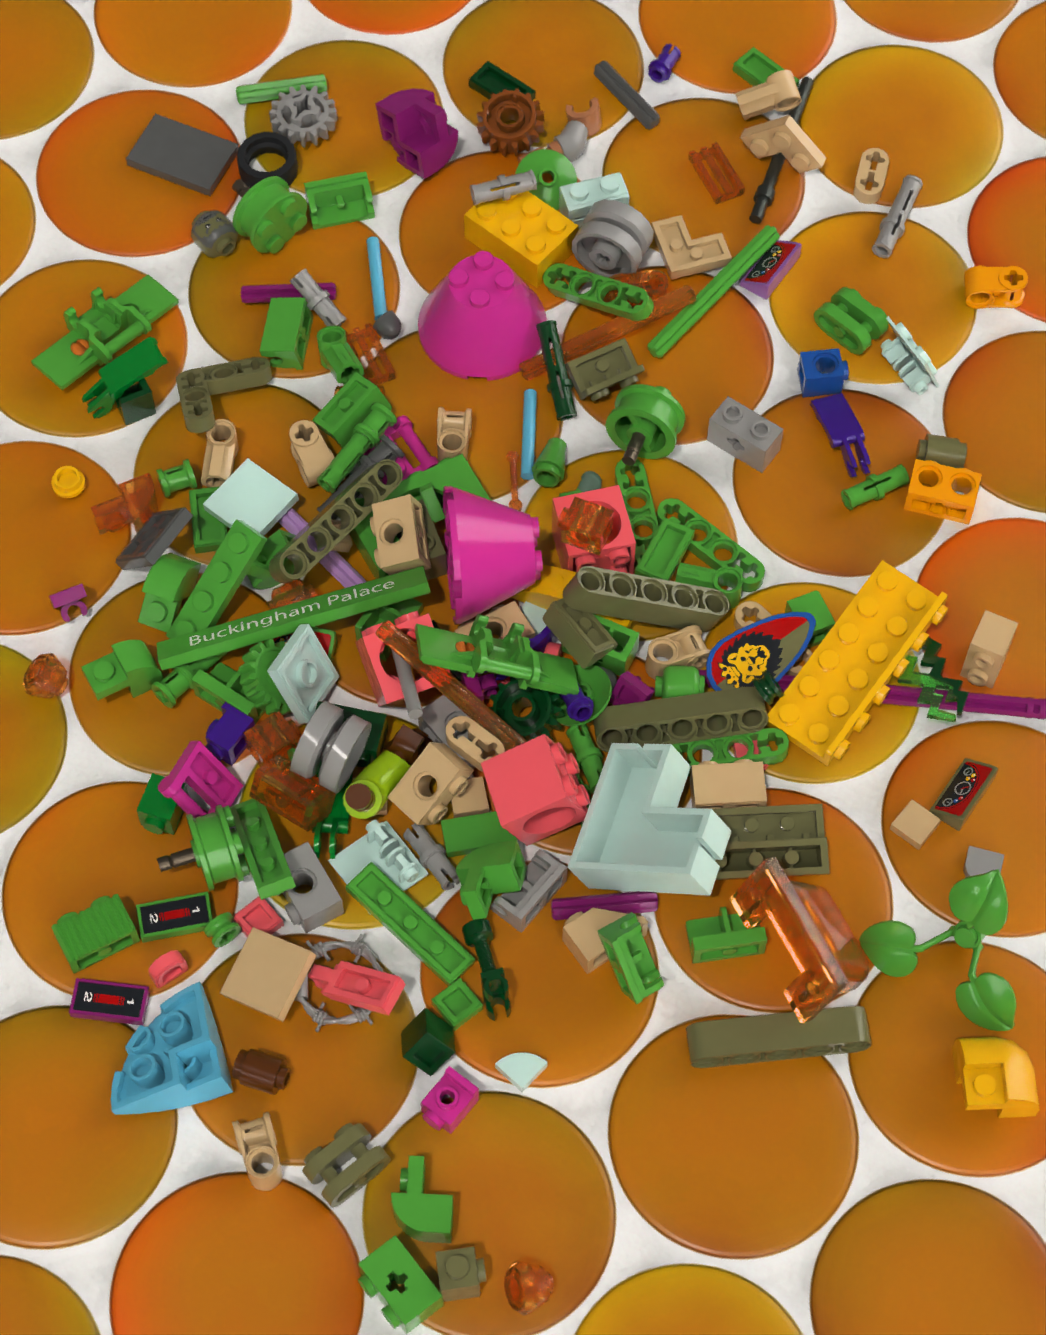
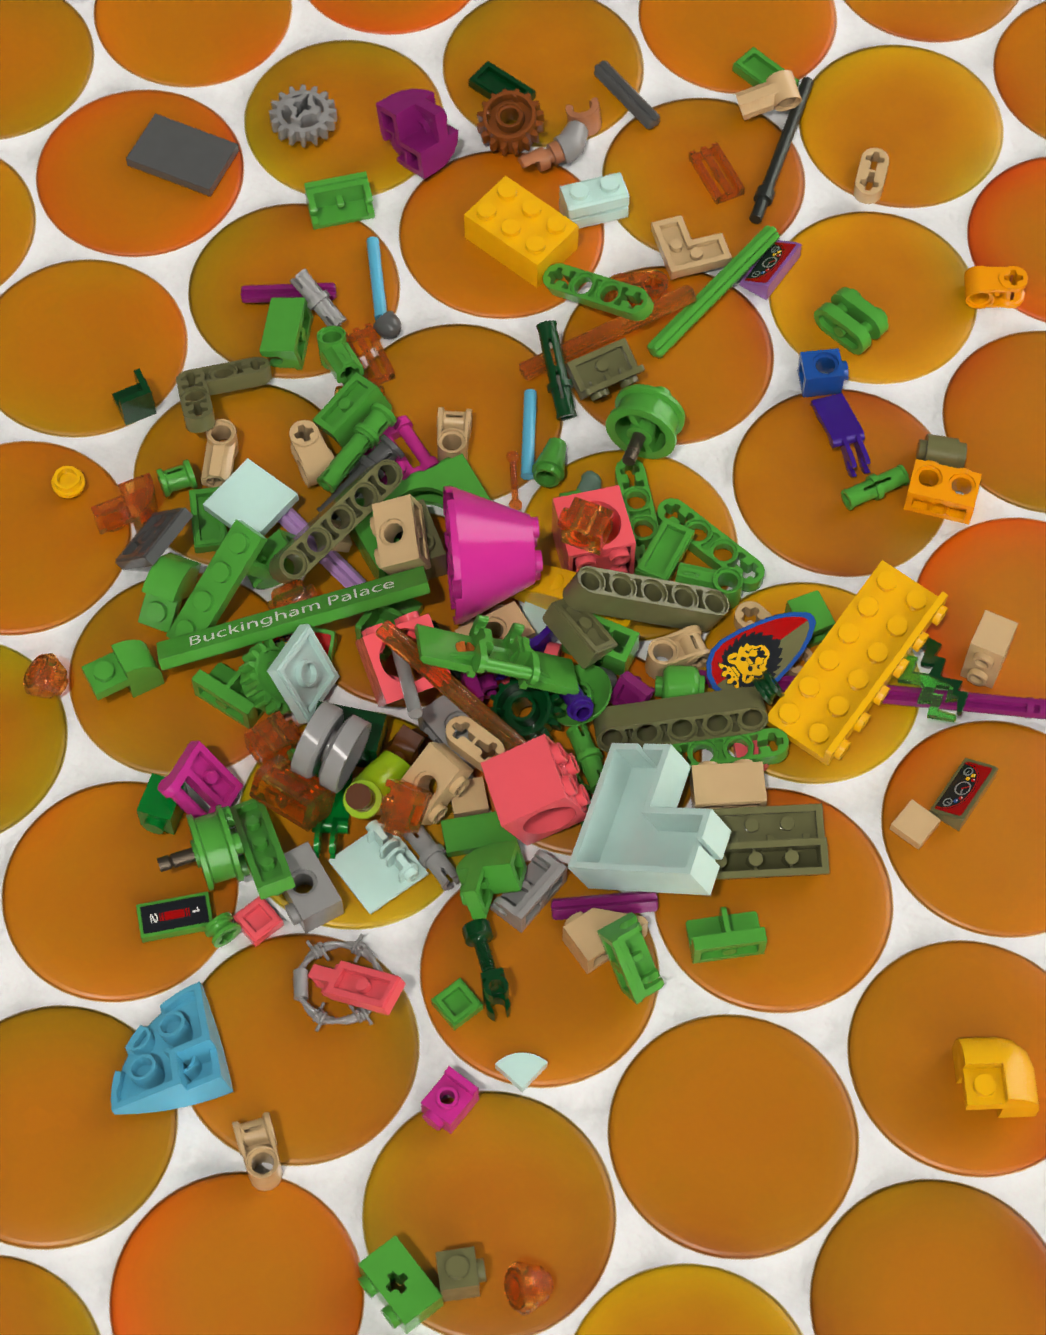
bright green piece [31,275,179,390] -> none
magenta tile [49,583,88,622] -> none
bright green brick [51,894,140,974] -> none
tile [69,978,150,1026] -> none
green arm [82,336,168,418] -> none
coral tile [148,950,189,988] -> none
bright green pin [151,652,227,708] -> none
olive head [191,210,238,258] -> none
dark purple brick [205,702,257,766] -> none
tan tile [220,927,317,1022] -> none
bright green wheel [232,176,307,254] -> none
reddish brown brick [232,1048,291,1095] -> none
bright green axle [236,74,327,105] -> none
black tyre [237,132,298,188] -> none
olive brick [302,1123,391,1208] -> none
bright green tile [346,862,476,986] -> none
bright green brick [391,1156,454,1243] -> none
dark green panel [401,1008,455,1076] -> none
dark pink cone [418,251,547,381] -> none
bright green tile [419,482,445,523] -> none
light grey pin [470,170,537,205] -> none
bright green dish [515,149,577,210] -> none
light grey wheel [572,199,654,281] -> none
dark purple pin [648,44,681,82] -> none
olive beam [686,1006,872,1068] -> none
light grey brick [707,396,784,473] -> none
clear orange windscreen [730,857,869,1023] -> none
tan plate [740,115,827,174] -> none
bright green plant [859,869,1017,1031] -> none
light grey pin [872,175,923,258] -> none
light aqua hinge [880,316,939,395] -> none
light grey tile [964,846,1004,877] -> none
none -> clear orange brick [379,779,433,837]

